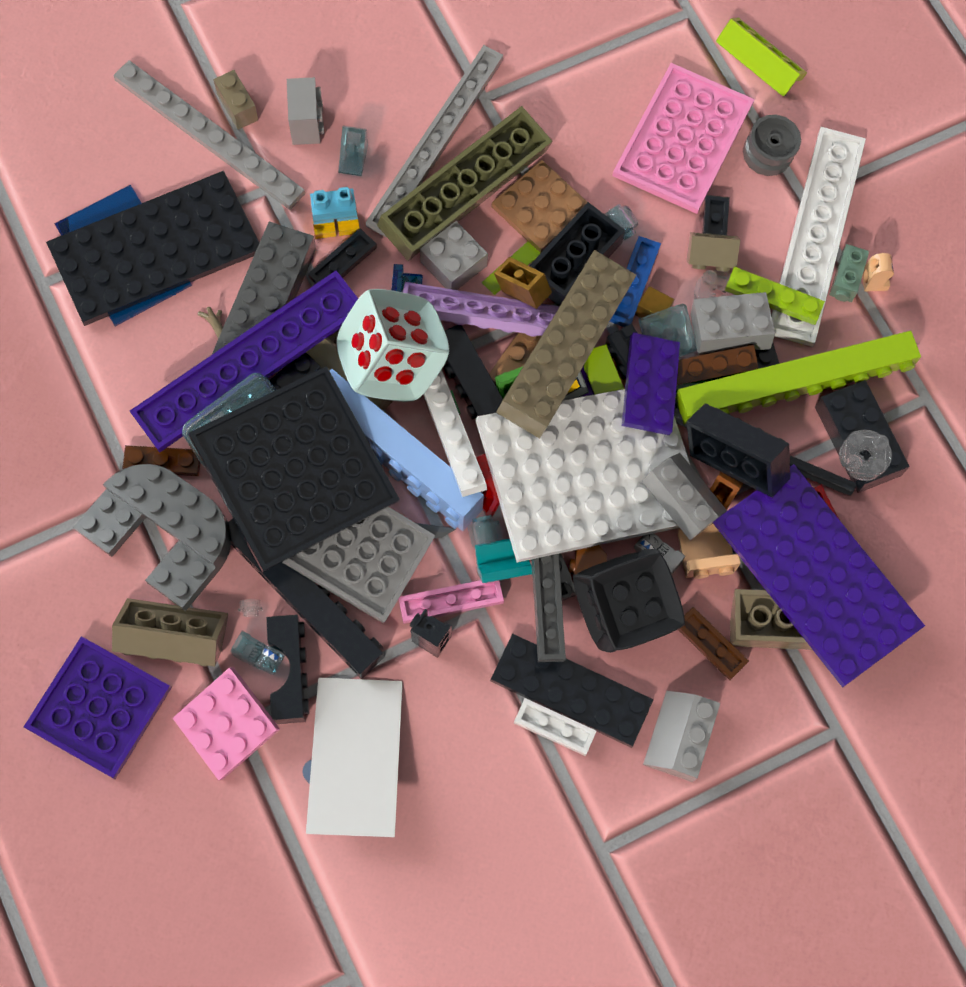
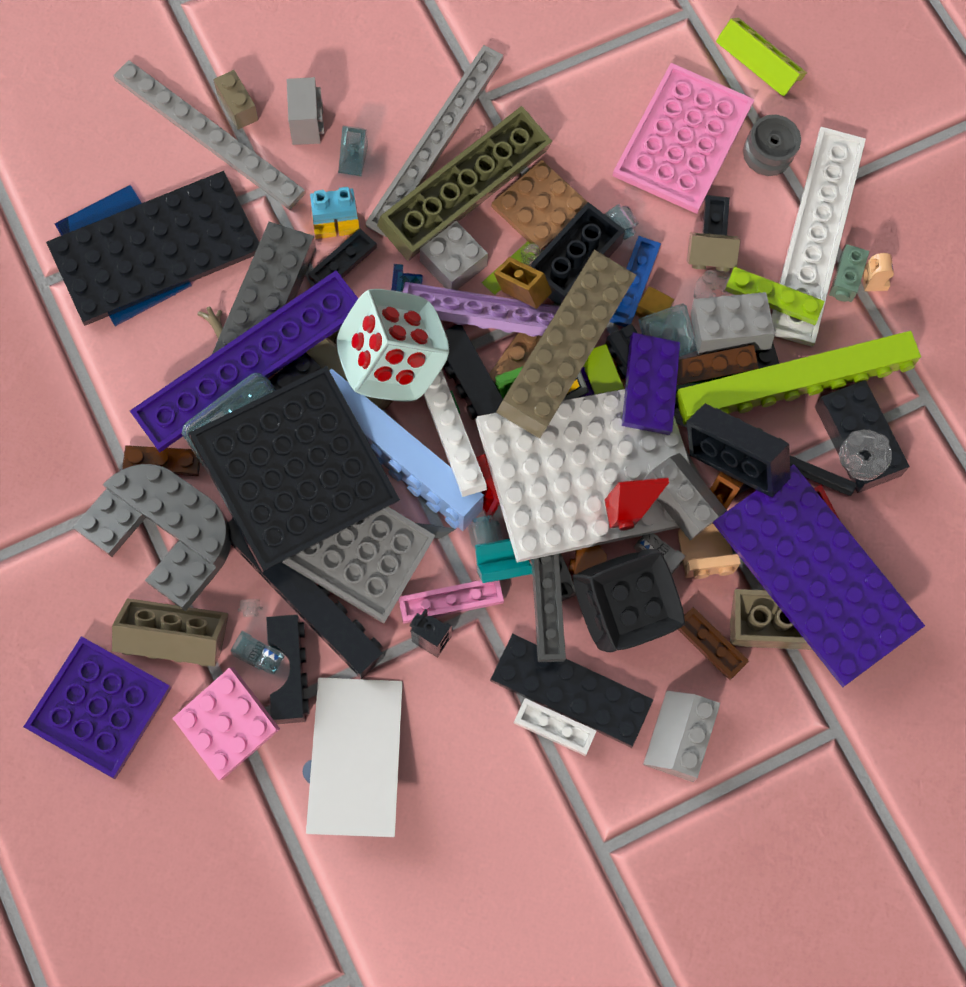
none -> clear plate [521,244,543,266]
none -> red slope [604,478,669,531]

